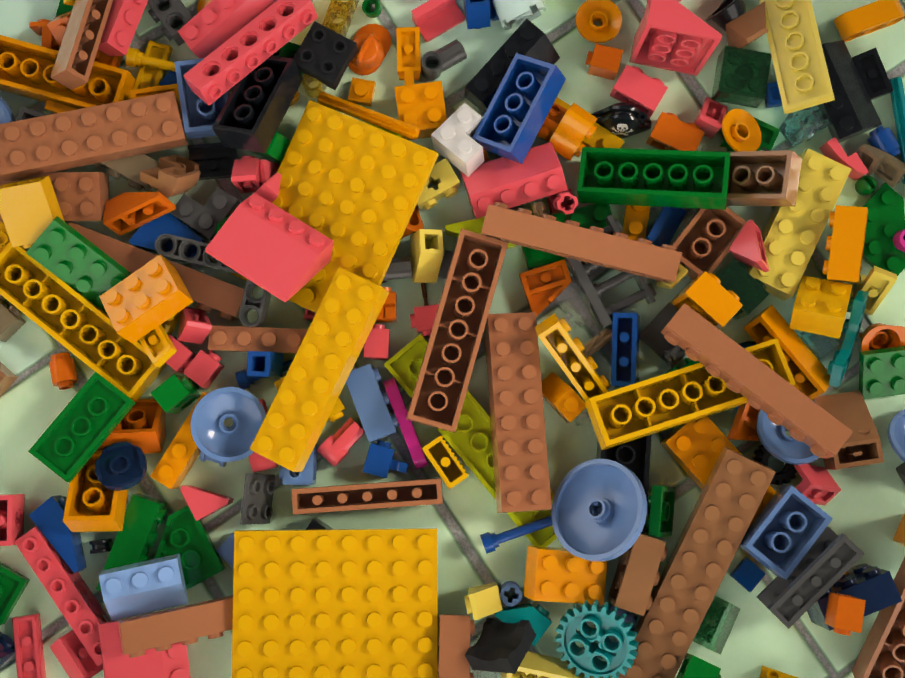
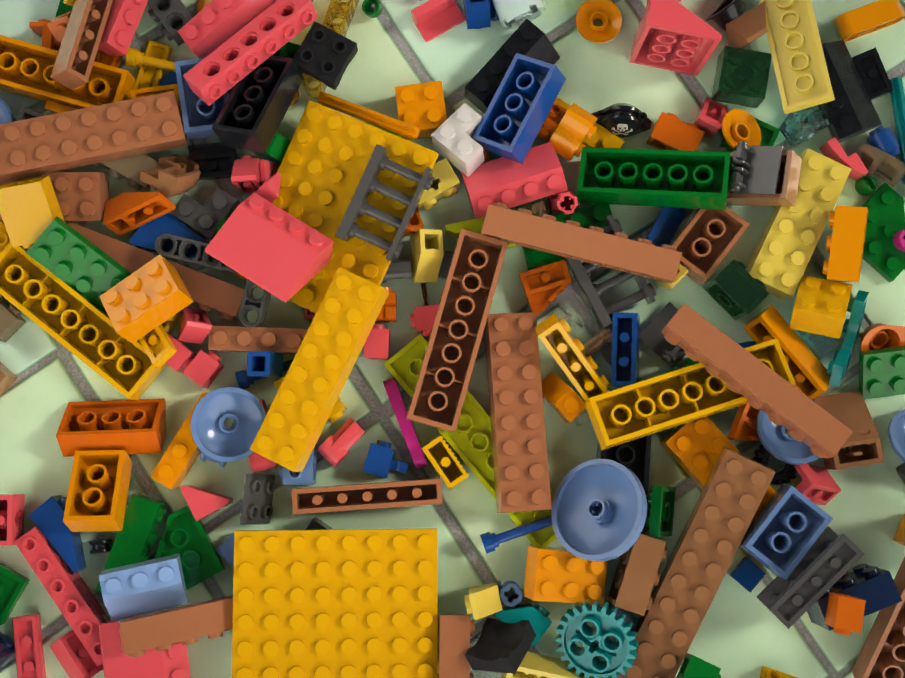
green plate [28,372,136,483] -> none
orange brick [49,353,78,390] -> none
dark blue tile [95,442,147,491] -> none
green brick [150,374,201,414] -> none
medium blue brick [346,364,399,443] -> none
orange piece [348,24,391,76] -> none
light orange plate [348,77,376,107] -> none
light orange hinge [396,27,421,85] -> none
dark grey piece [421,39,467,80] -> none
orange brick [585,44,623,80] -> none
coral brick [610,64,668,119] -> none
light orange hinge [621,205,651,241] -> none
light orange brick [671,271,743,329] -> none
clear green brick [693,596,741,655] -> none
coral slope [729,219,770,272] -> none
blue tile [762,82,783,108] -> none
light yellow slope [852,266,897,316] -> none
none -> dark grey fence [335,144,434,262]
none -> dark grey hinge [728,141,783,195]

